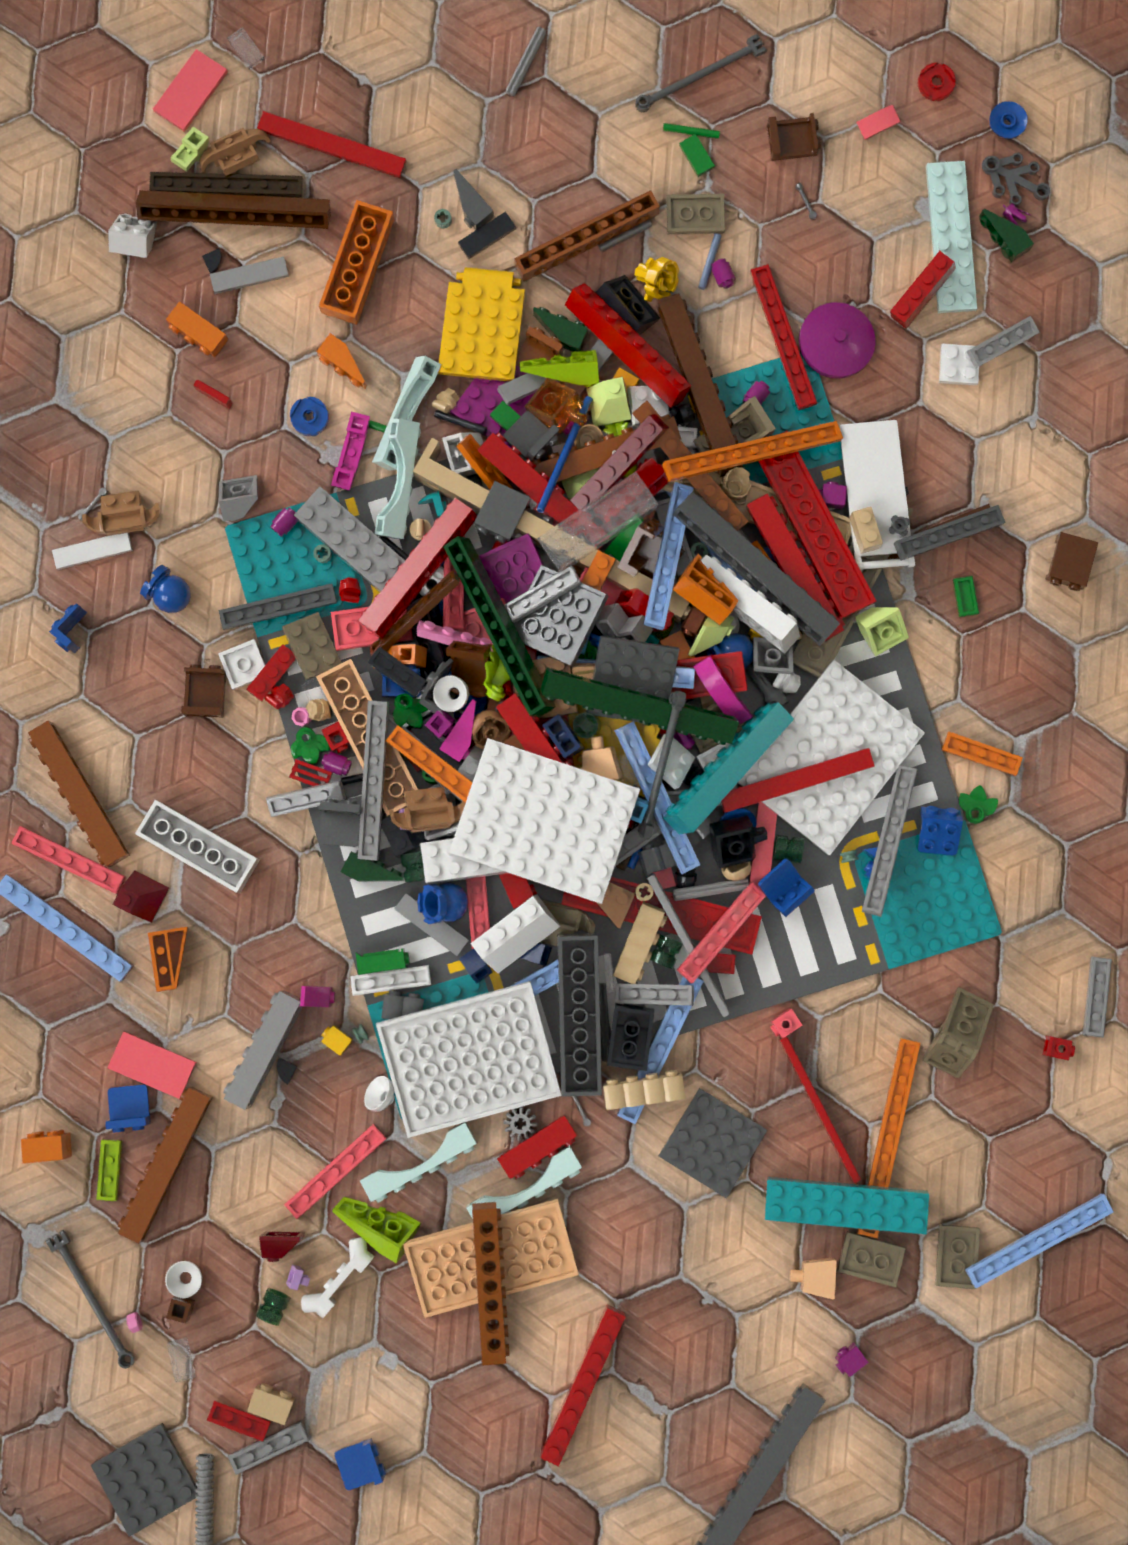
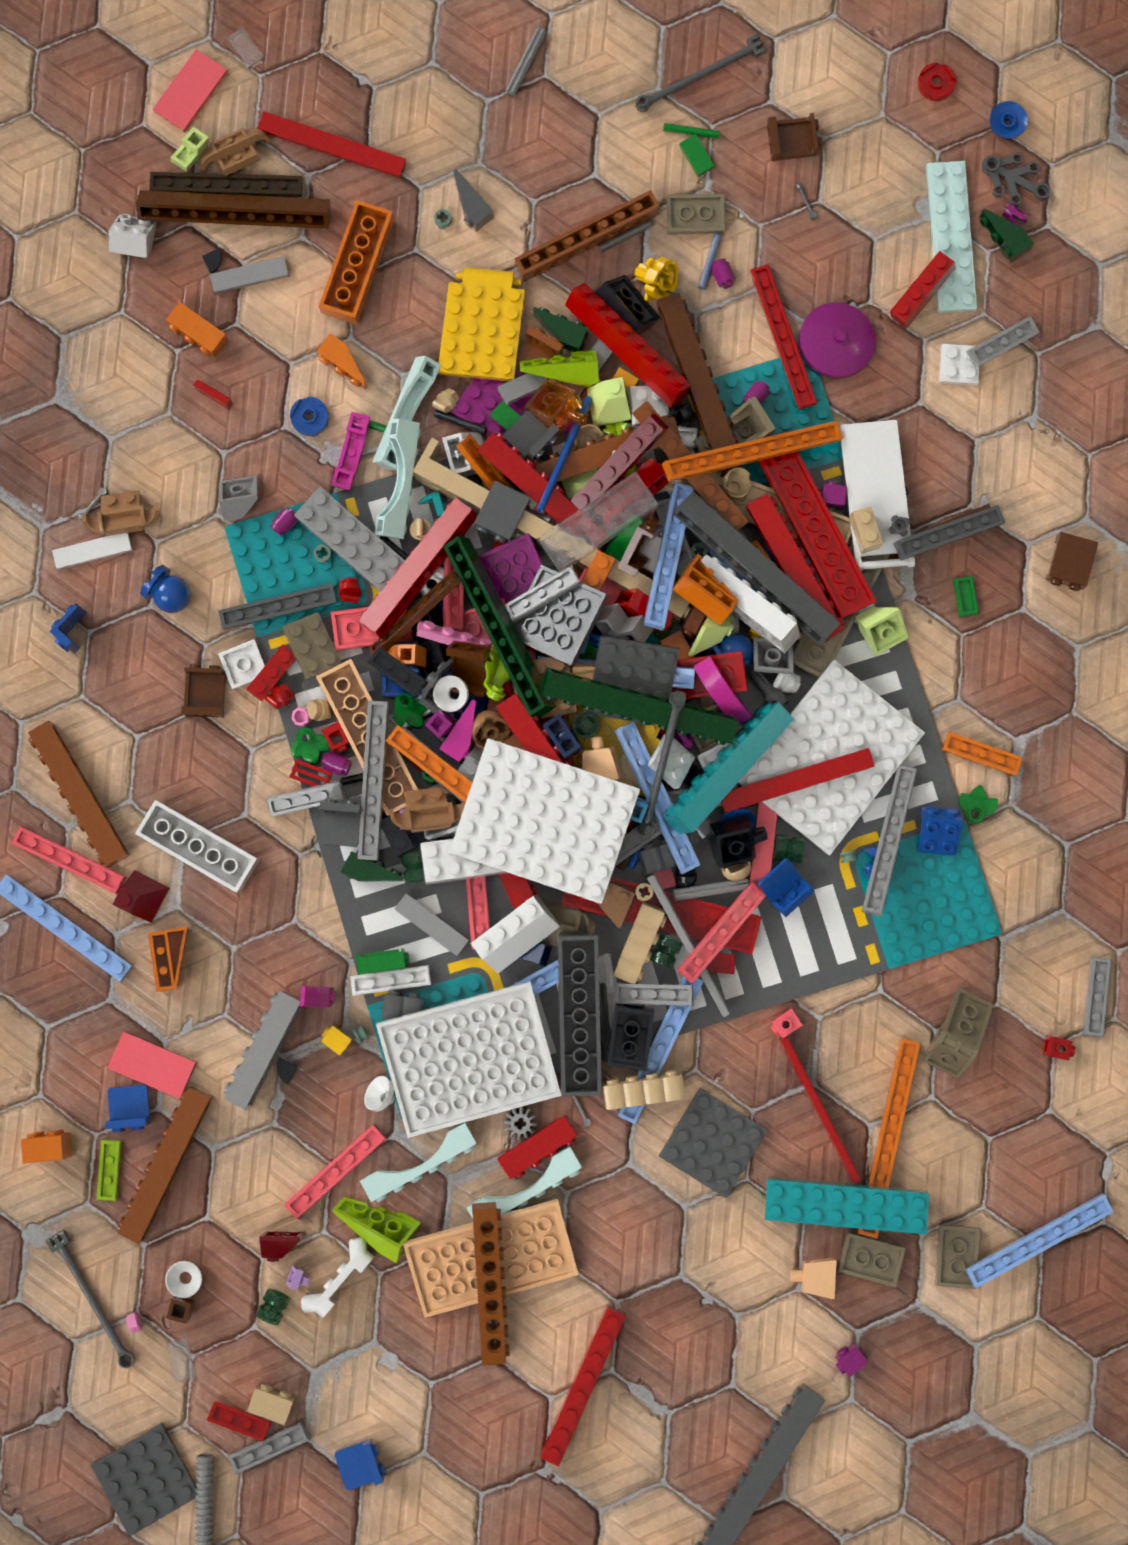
blue tile [417,883,469,924] -> none
black tile [458,211,516,259] -> none
dark blue brick [459,949,493,984] -> none
coral slope [857,104,901,140] -> none

